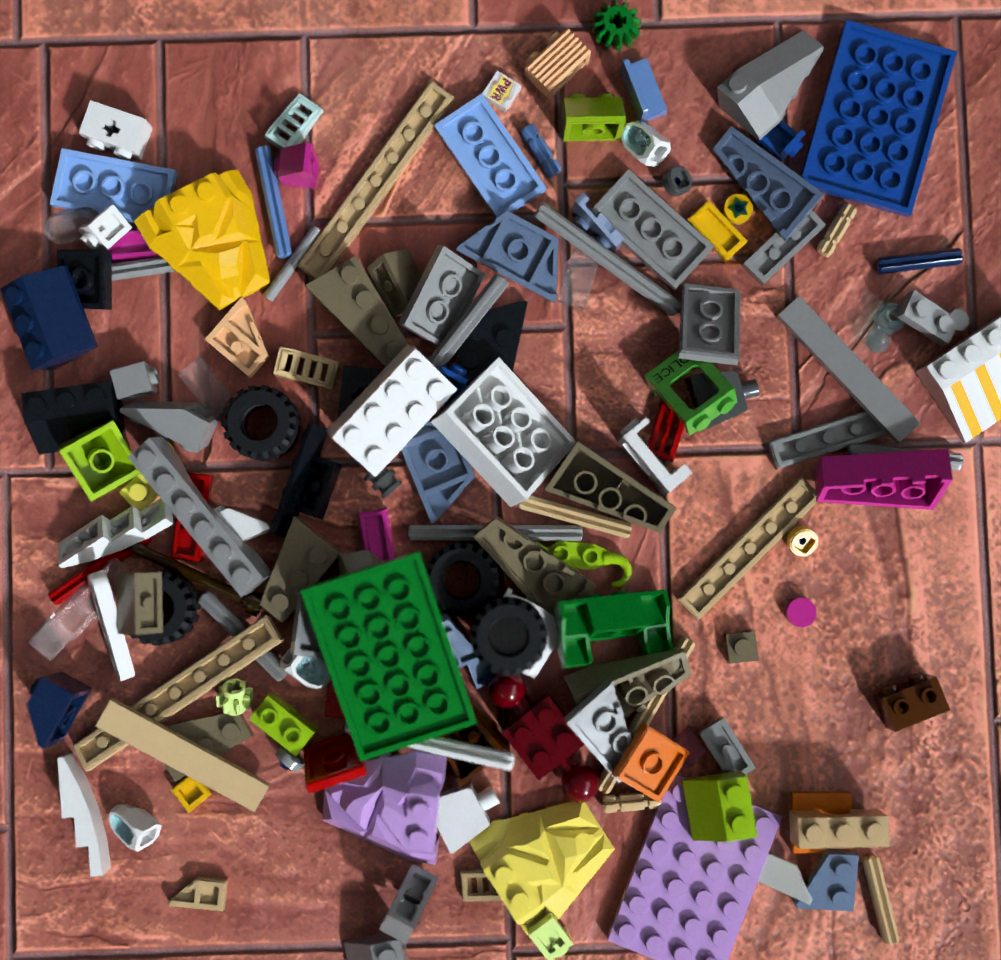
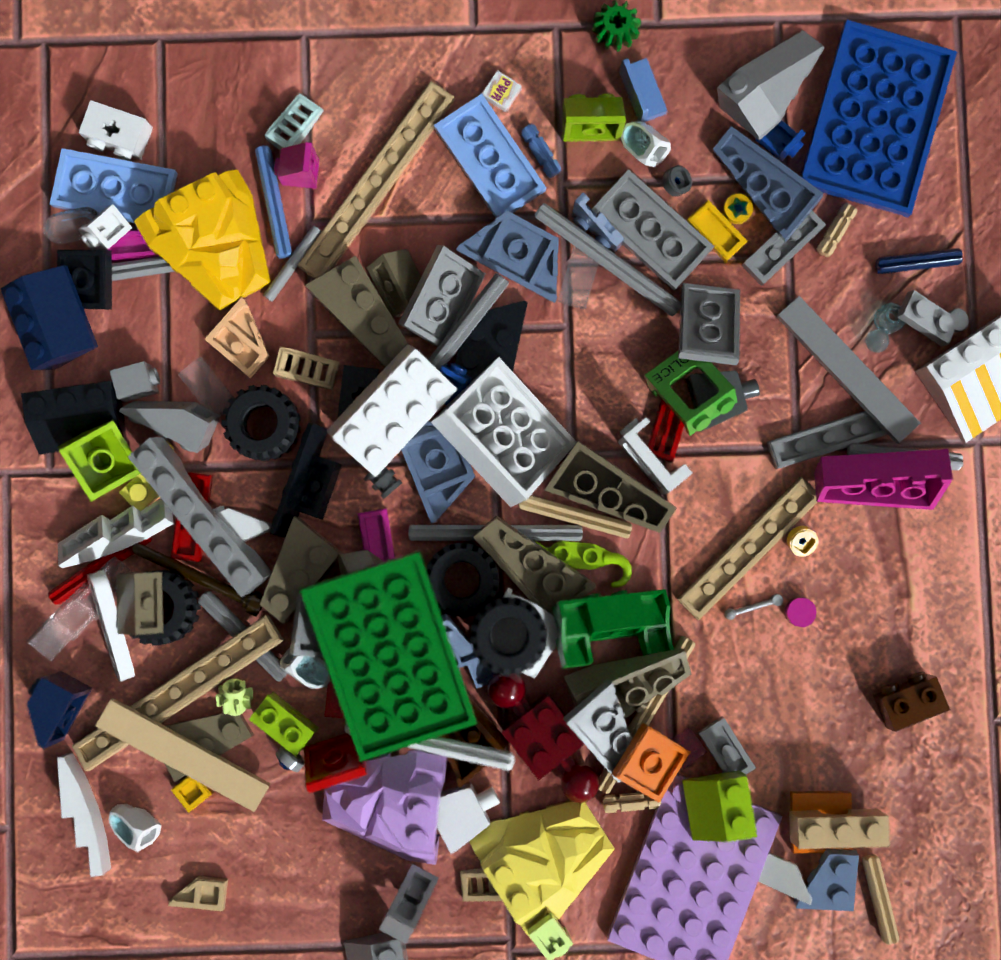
light nougat brick [525,28,591,100] -> none
dark tan plate [724,630,759,664] -> none
none -> light grey hinge [724,594,784,620]

